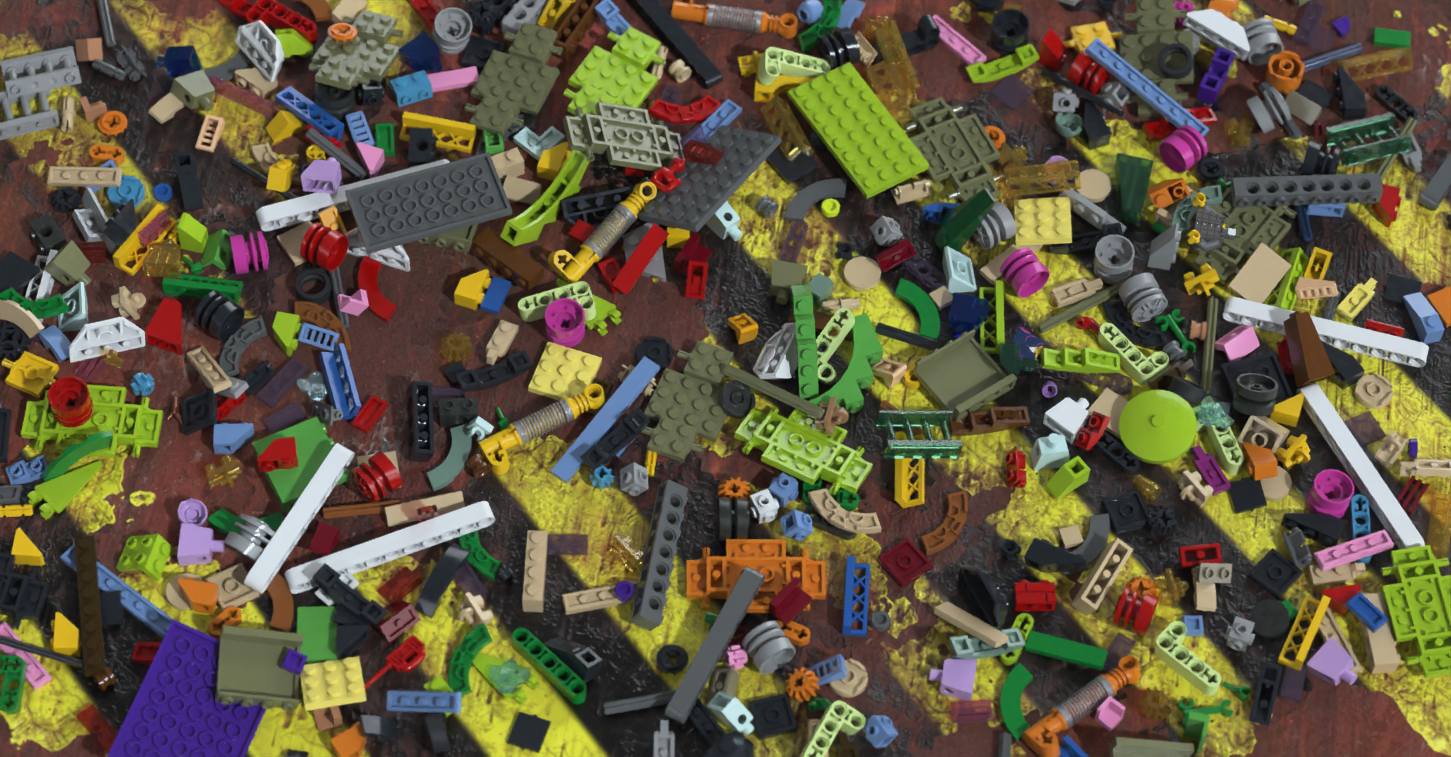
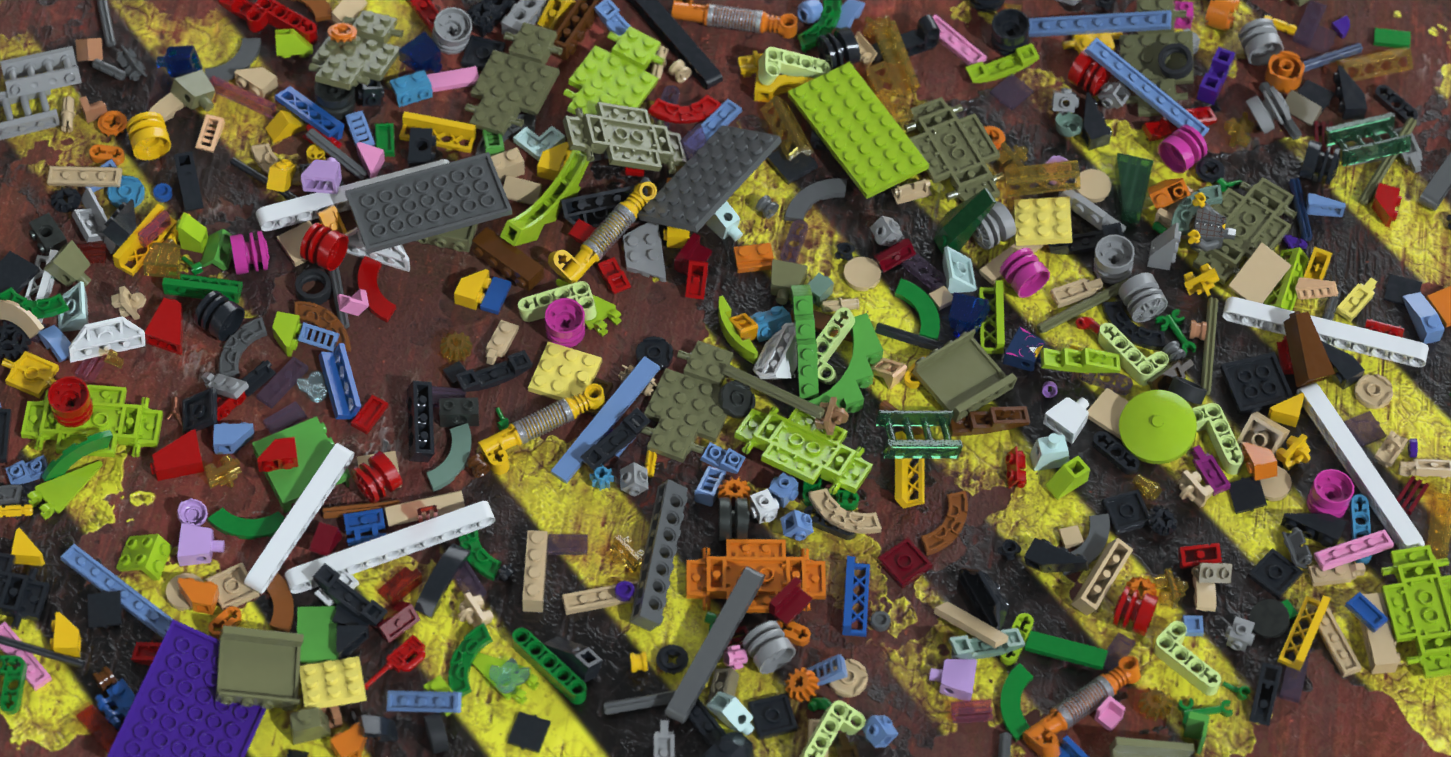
dark brown plate [74,535,106,677] -> none
dark azure gear [130,373,155,396] -> none
tan tile [186,346,232,393] -> none
light grey wheel [224,513,275,562] -> none
white wedge [235,21,284,82] -> none
dark purple tile [281,648,308,676] -> none
dark grey hinge [312,400,343,426] -> none
light aqua tile [467,416,494,442] -> none
red slope [611,223,669,295] -> none
red piece [650,157,685,193] -> none
clear red slope [682,140,725,165] -> none
neon yellow tile [821,199,840,218] -> none
blue slope [922,203,960,223] -> none
clear green brick [1000,342,1040,375] -> none
red brick [1013,580,1056,611] -> none
red slope [1038,28,1067,71] -> none
black bar [1042,68,1124,117] -> none
red slope [1074,411,1111,451] -> none
white wedge [1183,9,1250,61] -> none
clear light blue plate [1198,396,1234,428] -> none
bright pink panel [1215,324,1260,362] -> none
dark grey brick [1230,173,1383,207] -> none
pearl dark grey wheel [1232,373,1279,416] -> none
lavender torso [1306,637,1358,686] -> none
red slope [1319,584,1361,617] -> none
none -> blue plate [95,679,136,728]
none -> yellow wheel [126,112,171,160]
none -> red slope [150,429,204,481]
none -> olive torso [290,707,332,745]
none -> blue plate [343,508,387,546]
none -> yellow wheel [629,651,648,673]
none -> medium blue slope [694,466,726,506]
none -> medium blue slope [700,442,746,474]
none -> lime slope [718,295,758,364]
none -> orange plate [734,243,774,273]
none -> dark azure bracket [749,306,792,342]
none -> medium blue tile [1029,10,1172,37]
none -> dark purple tile [1282,235,1308,250]

